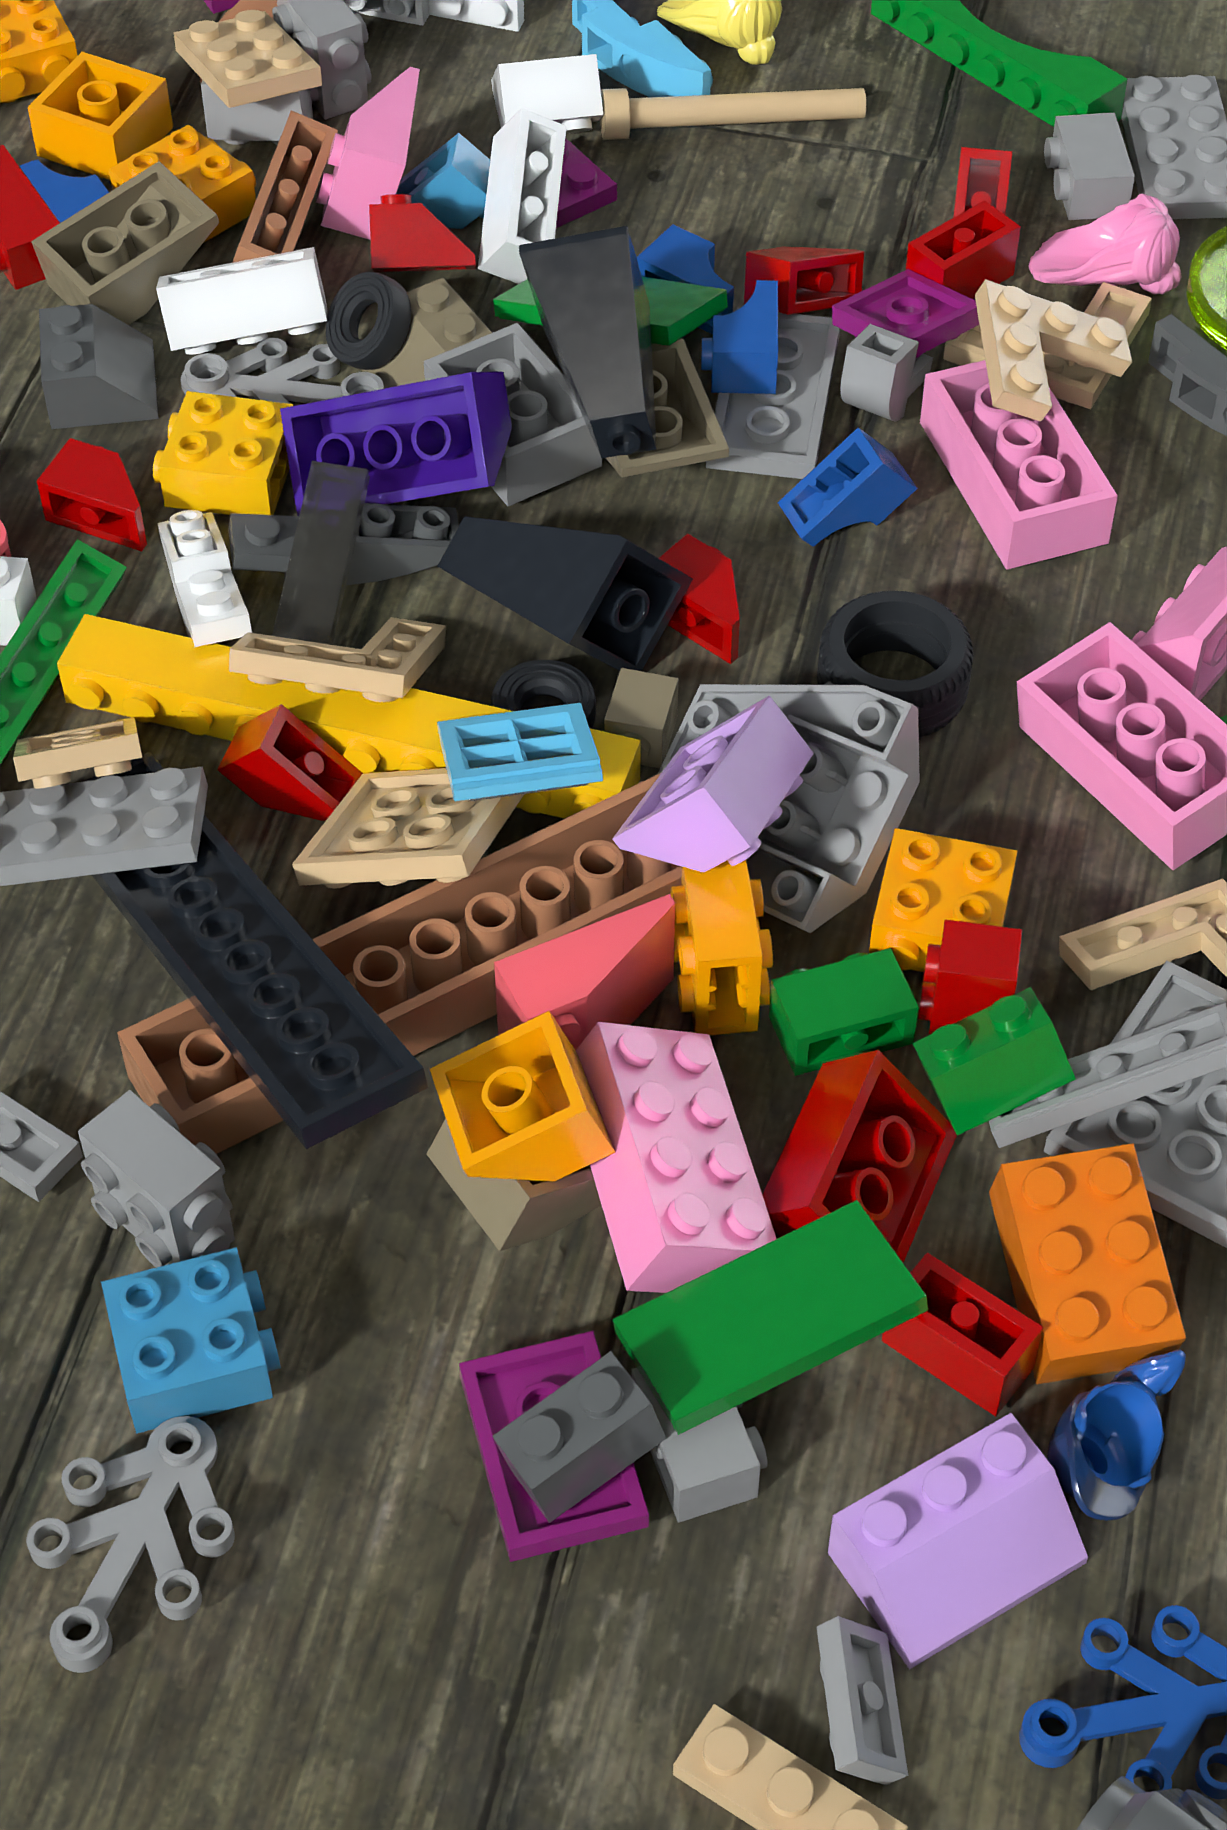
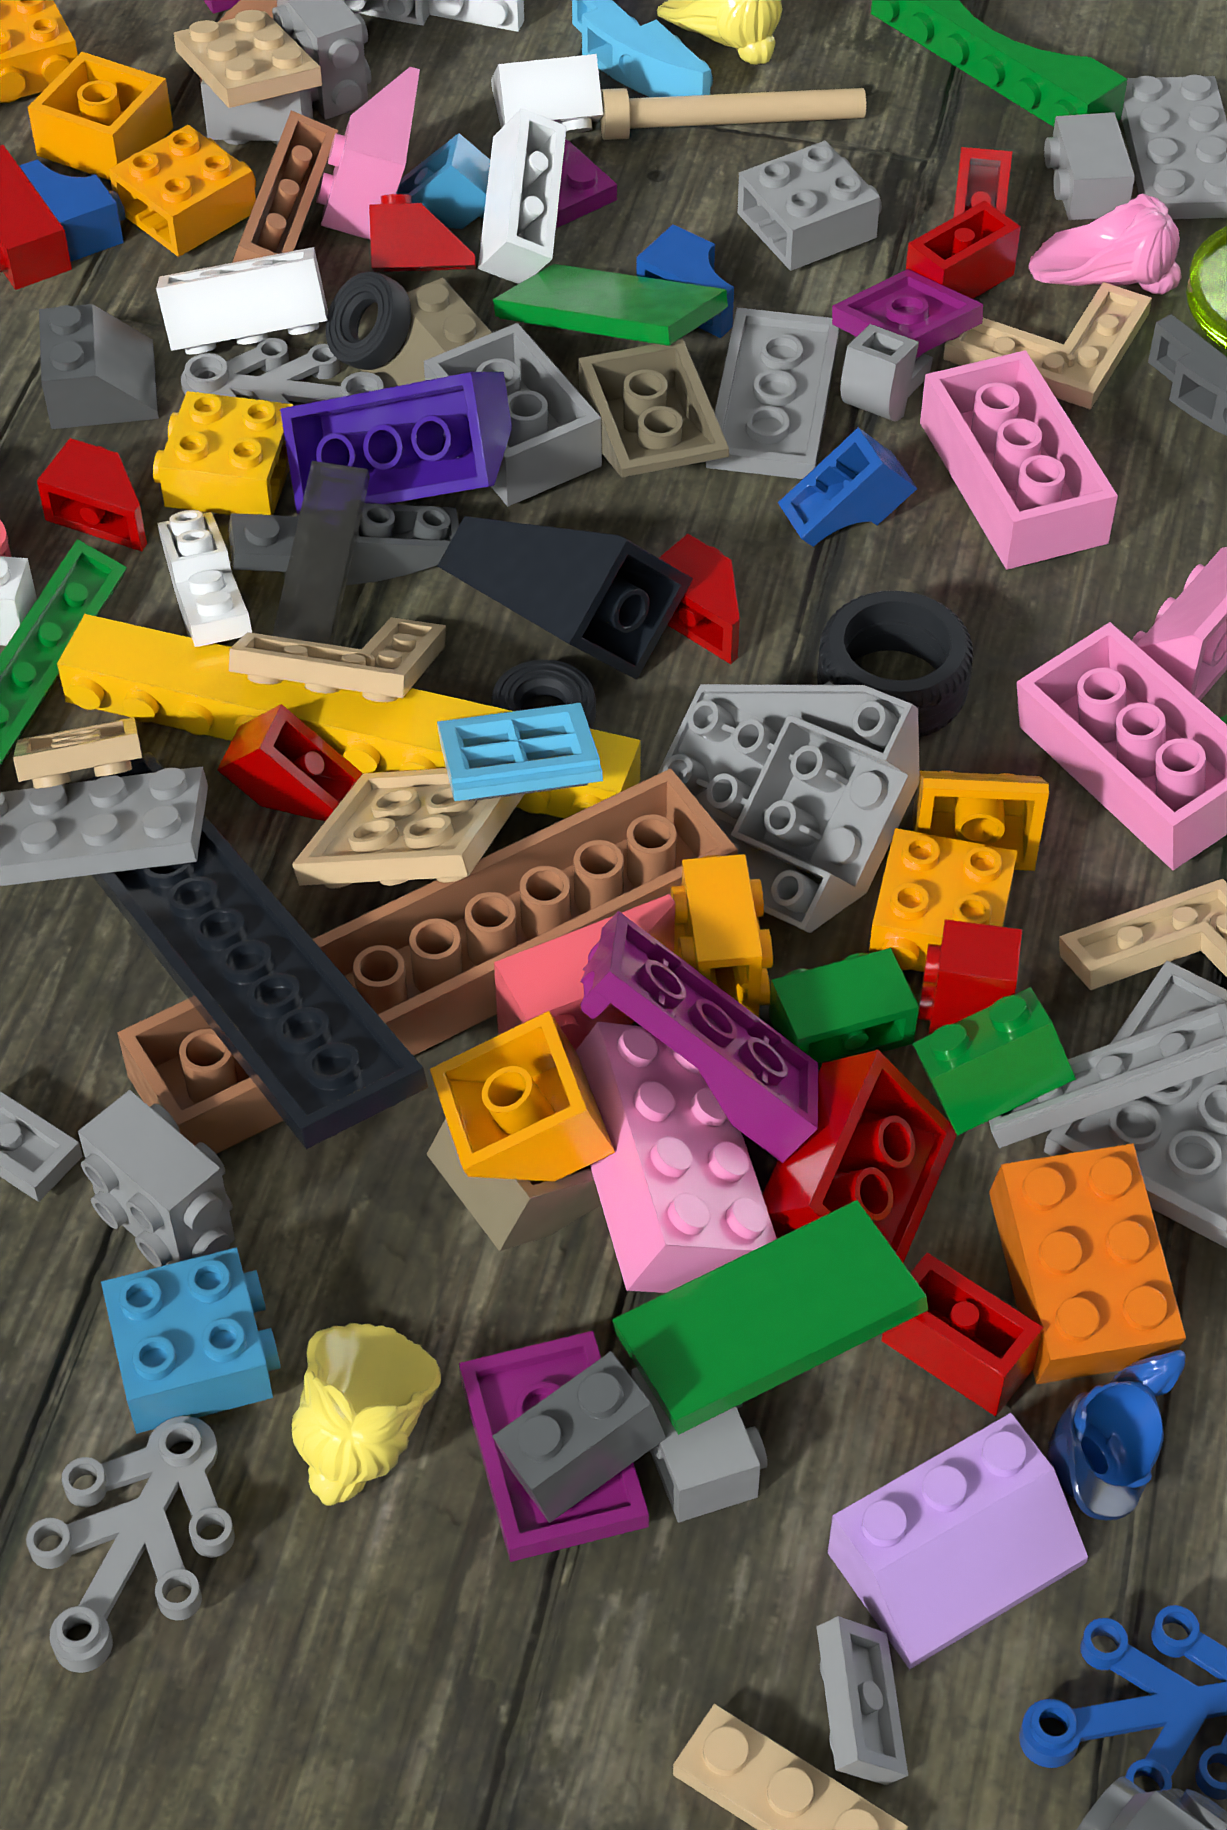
dark tan slope [31,161,219,325] -> none
black slope [519,226,656,458] -> none
dark tan brick [604,668,679,768] -> none
lavender slope [612,695,814,873] -> none
blue arch [701,280,778,394] -> none
red slope [744,246,864,315] -> none
tan plate [975,279,1132,422] -> none
none -> light yellow hair [292,1323,441,1506]
none -> magenta piece [580,911,818,1163]
none -> light grey brick [737,140,882,271]
none -> light orange slope [913,771,1049,871]

